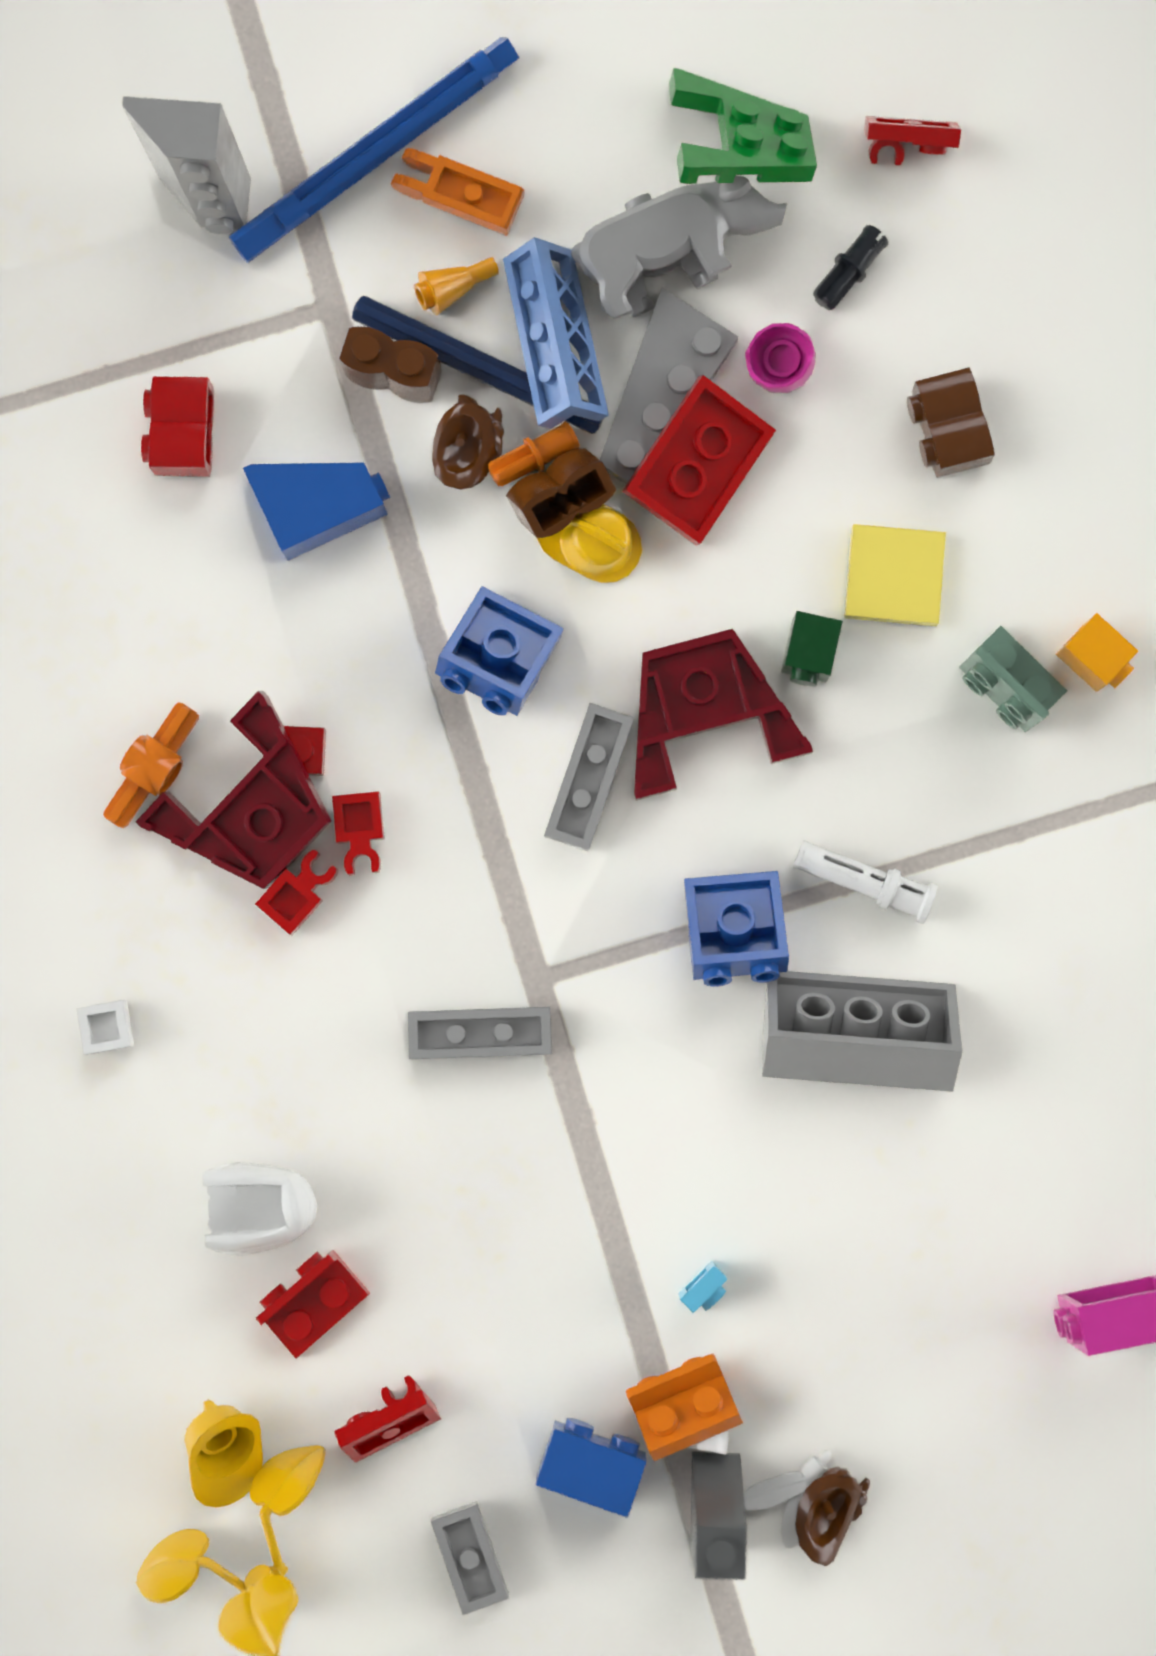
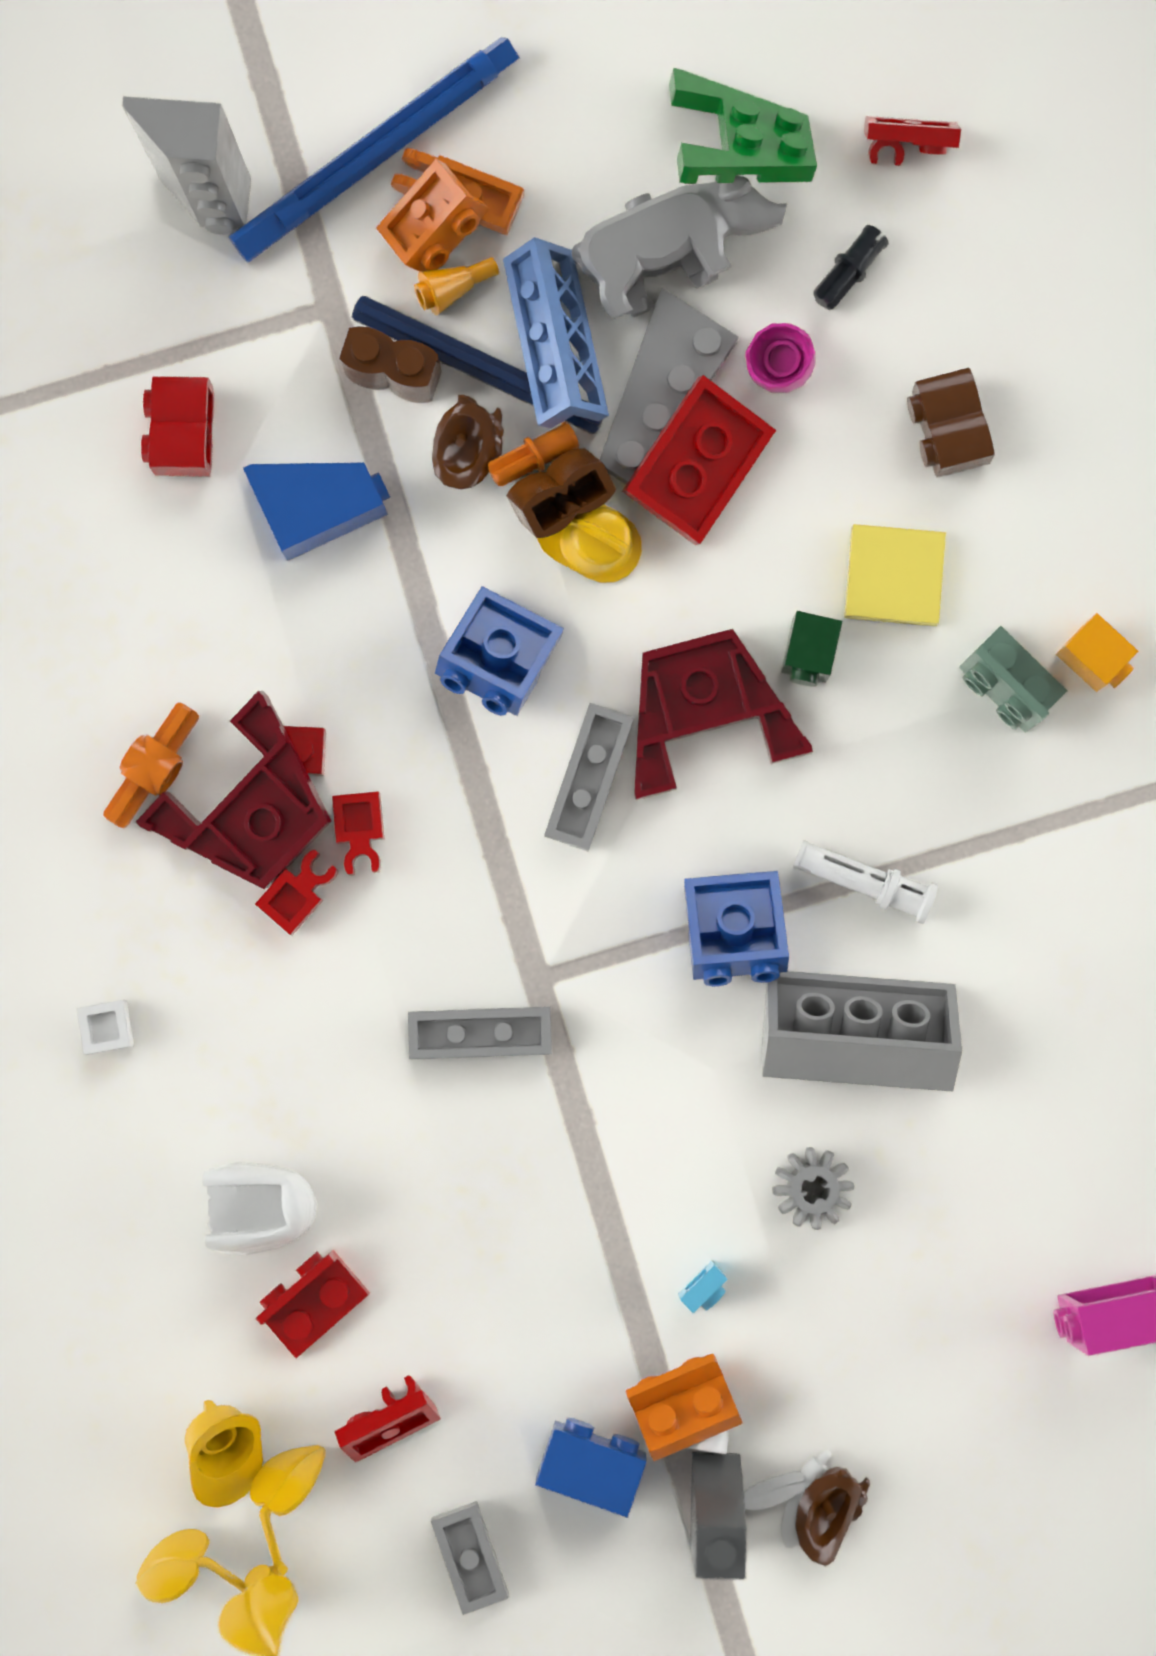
none -> orange bracket [376,159,489,272]
none -> light grey gear [772,1147,855,1230]

